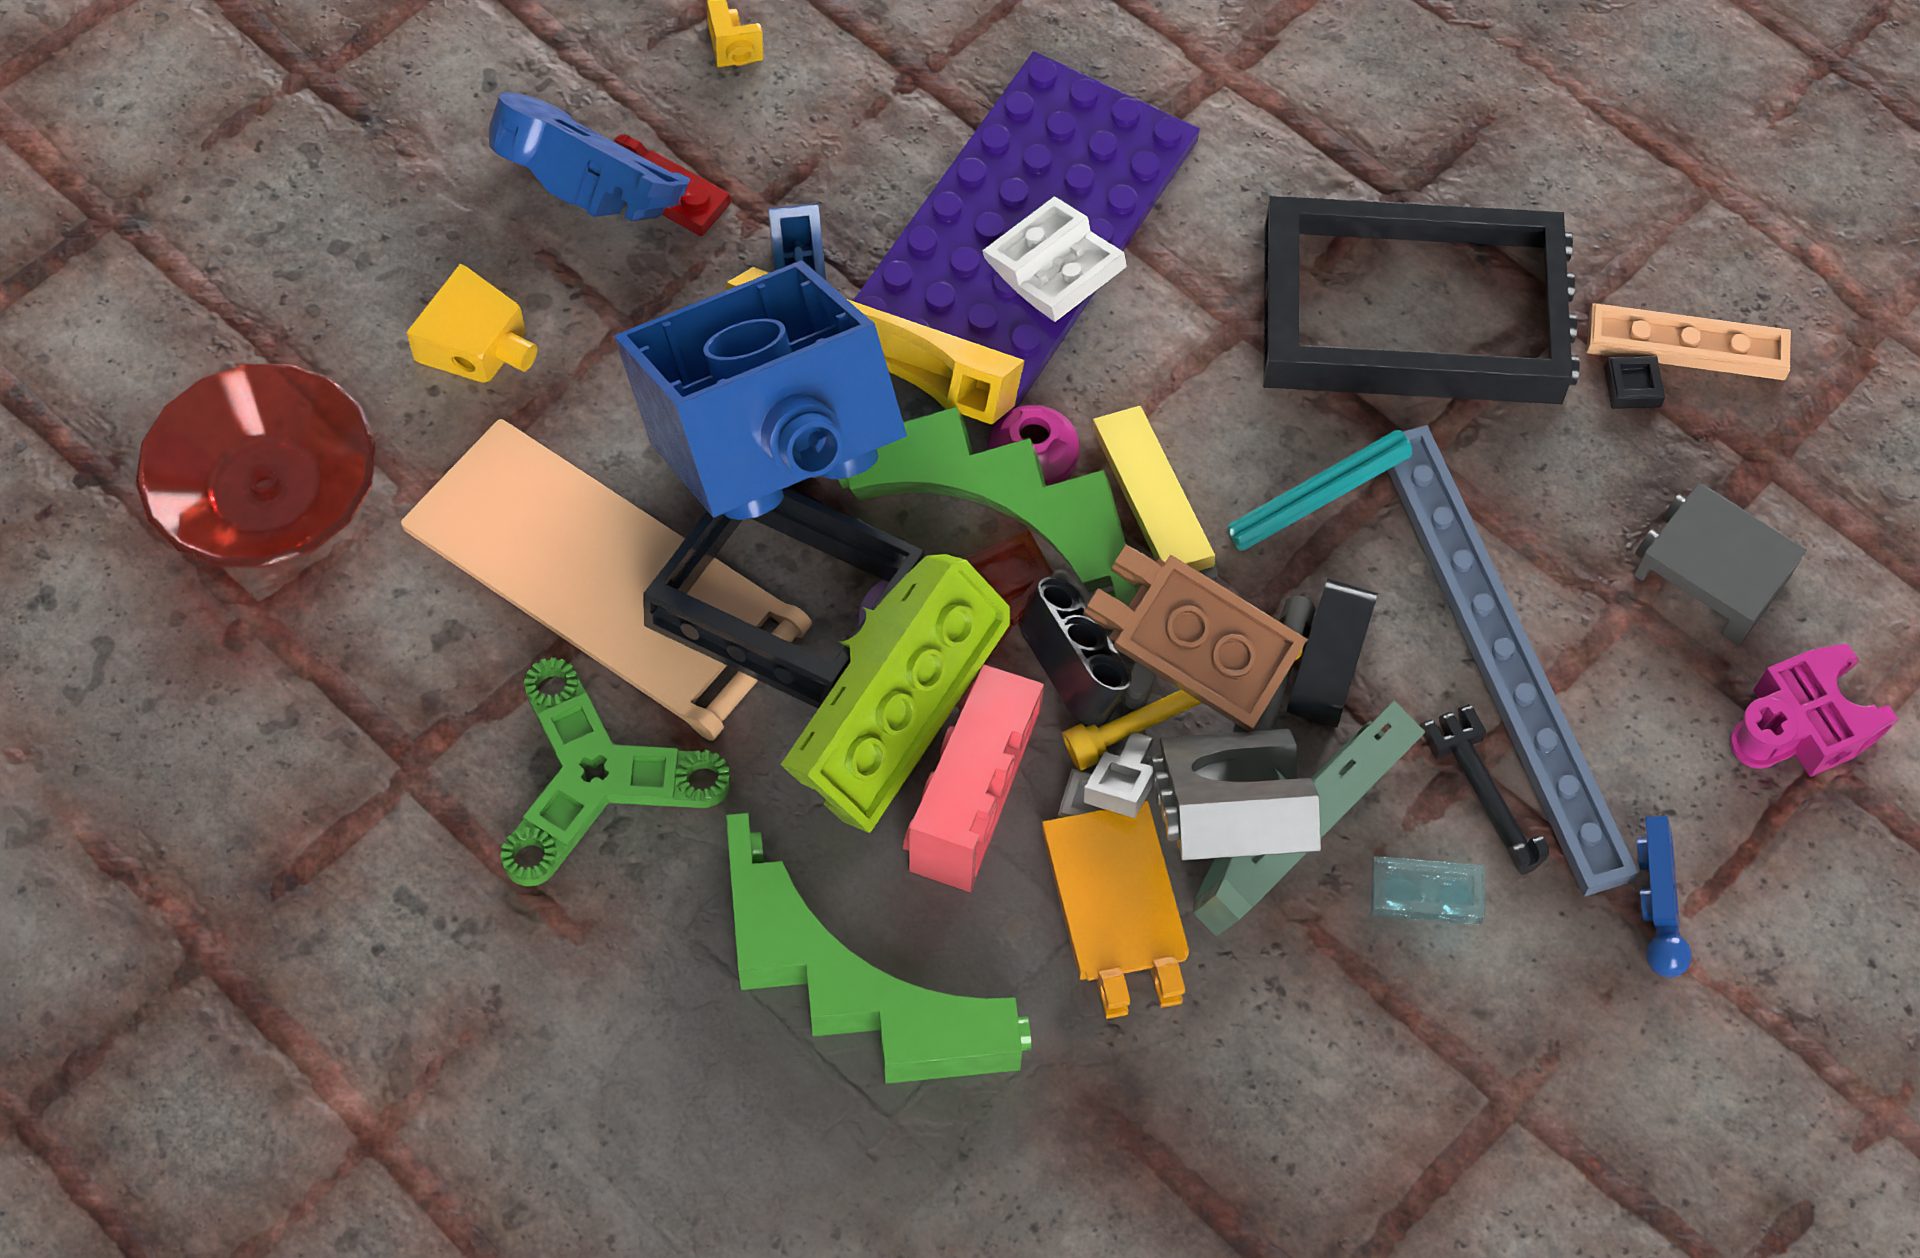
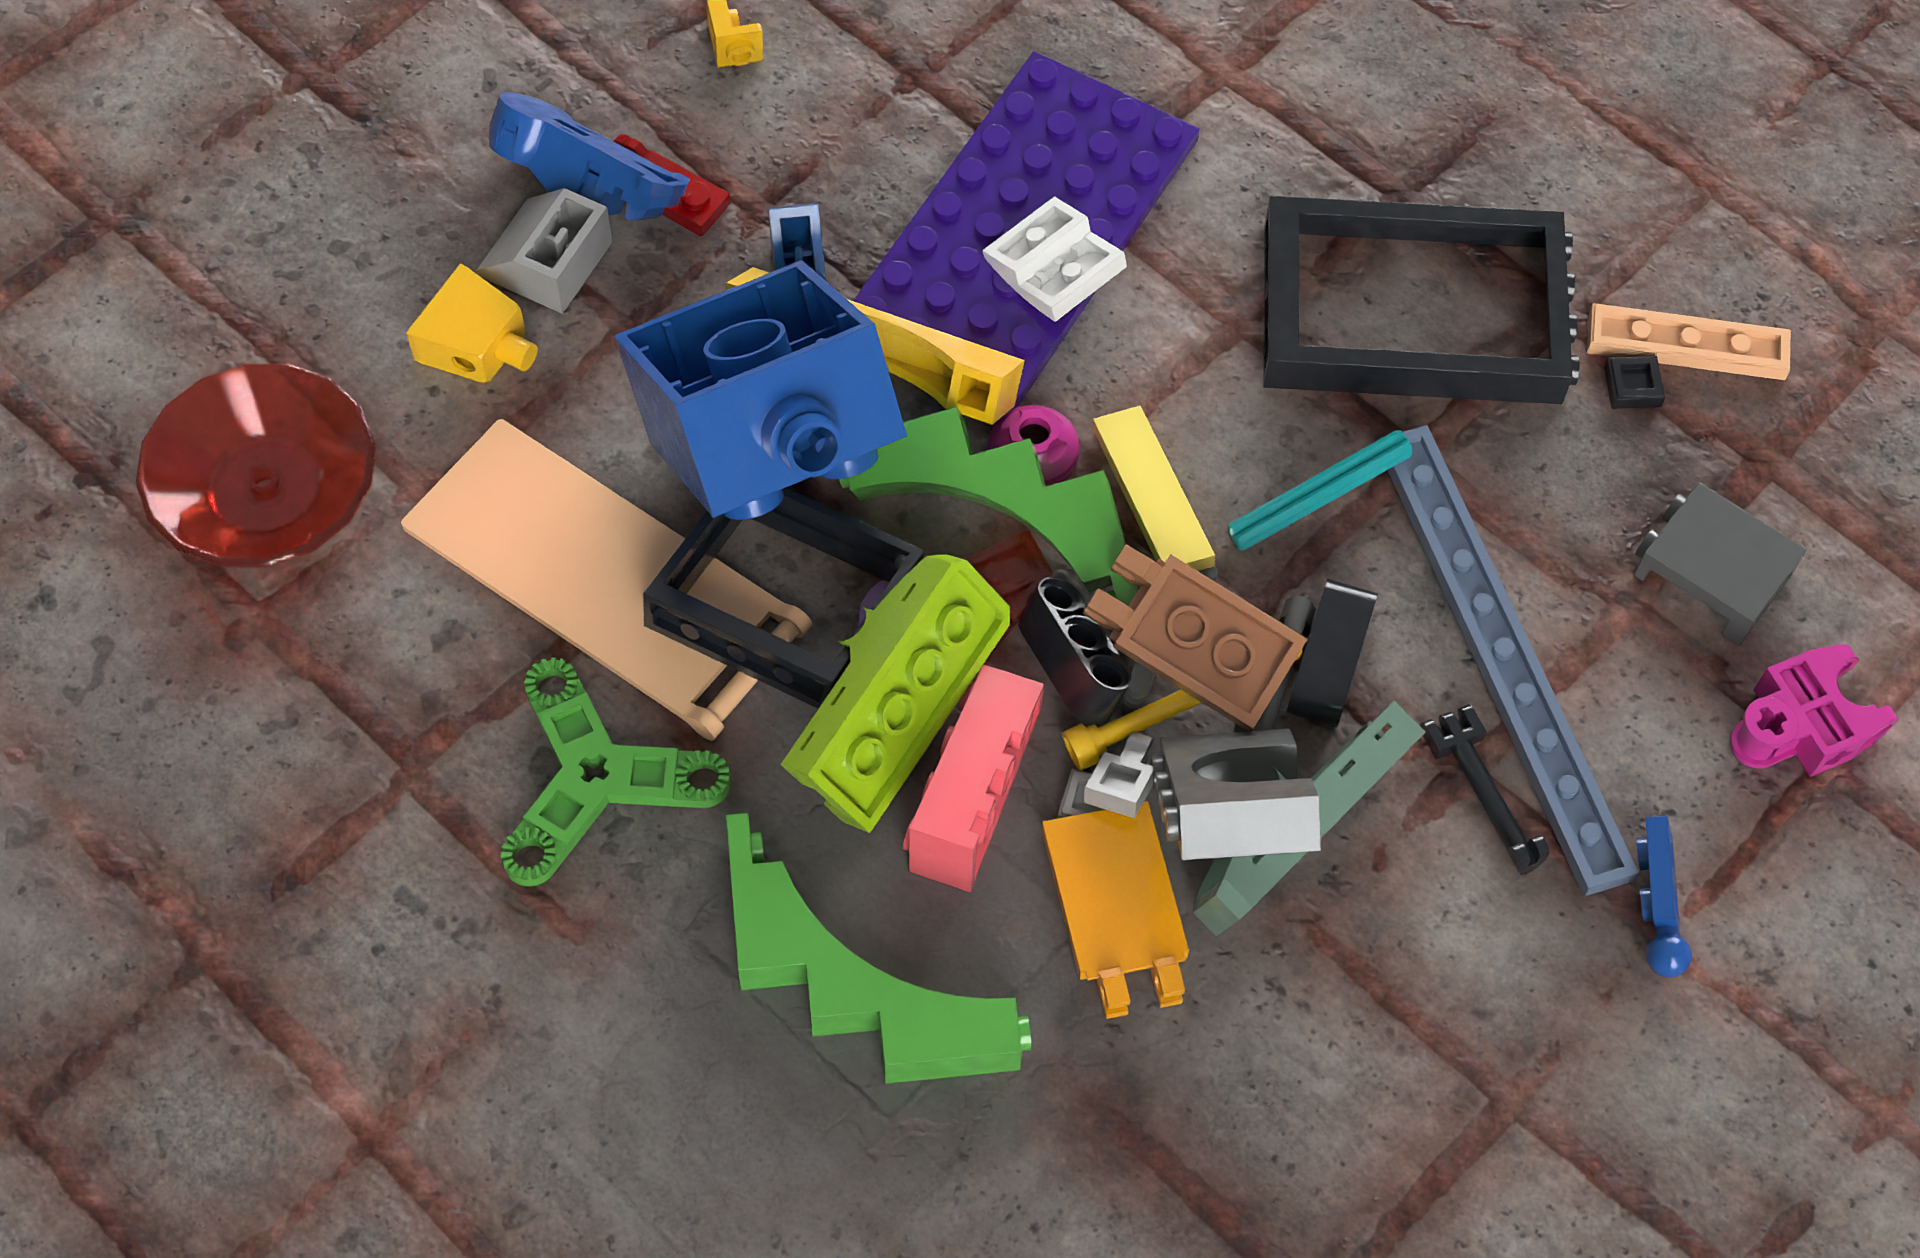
clear light blue plate [1371,856,1485,925] -> none
none -> light grey slope [476,188,613,314]

